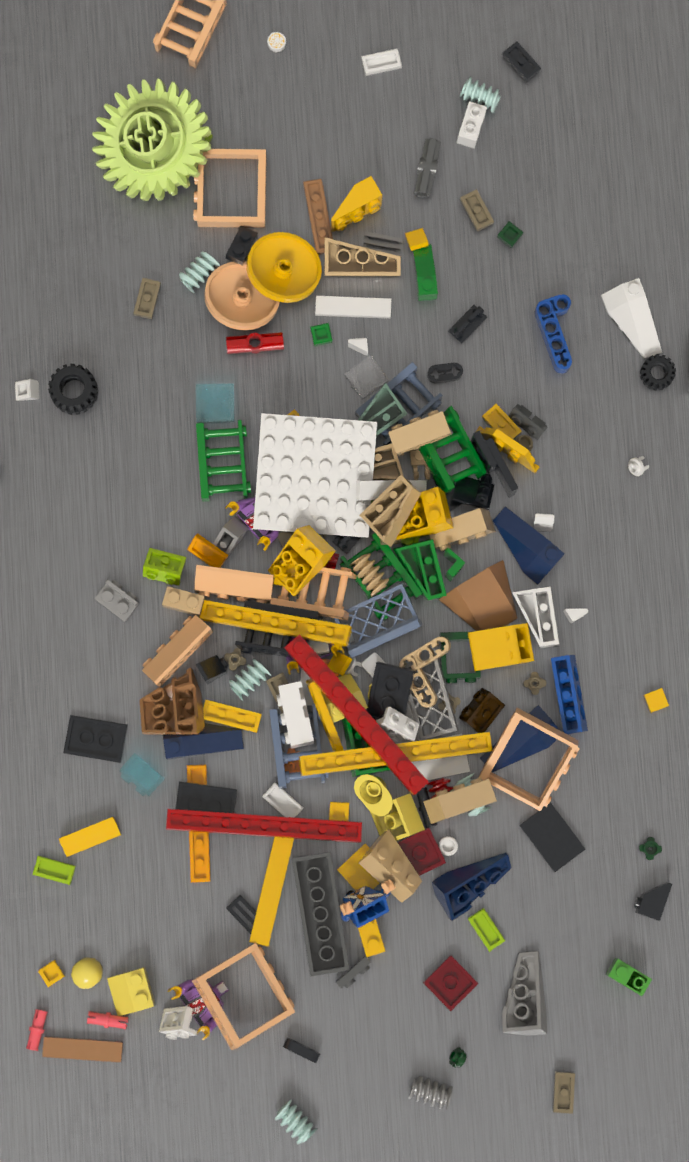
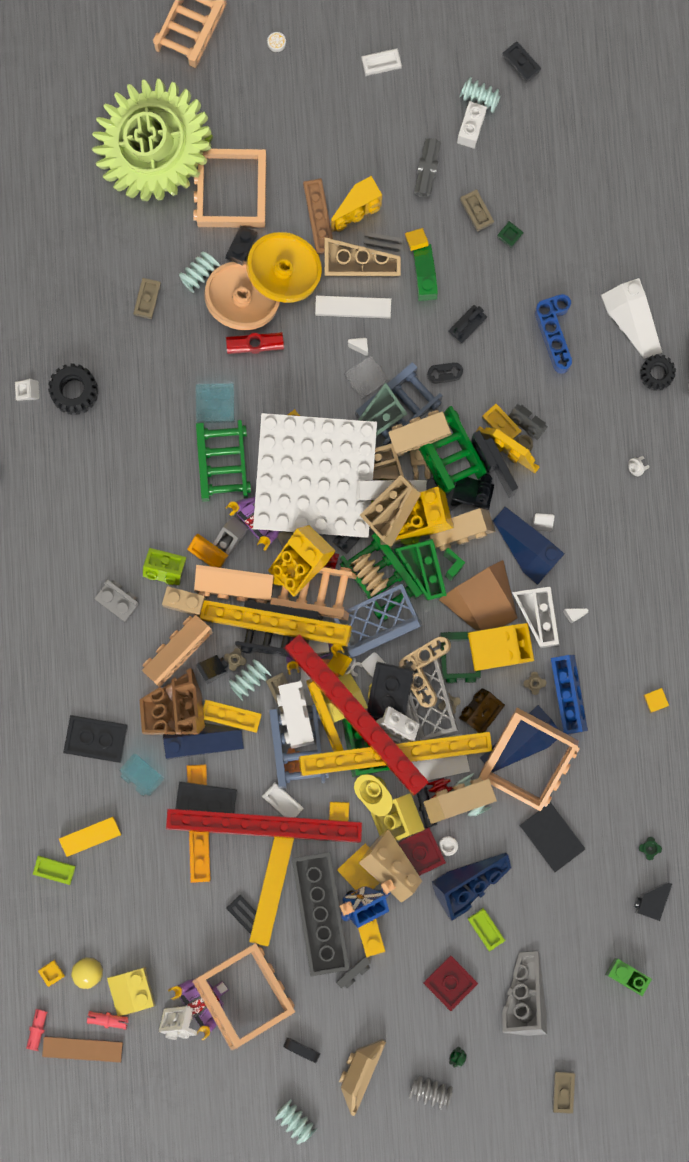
green tile [310,323,332,346] -> none
none -> tan wedge [339,1039,386,1116]

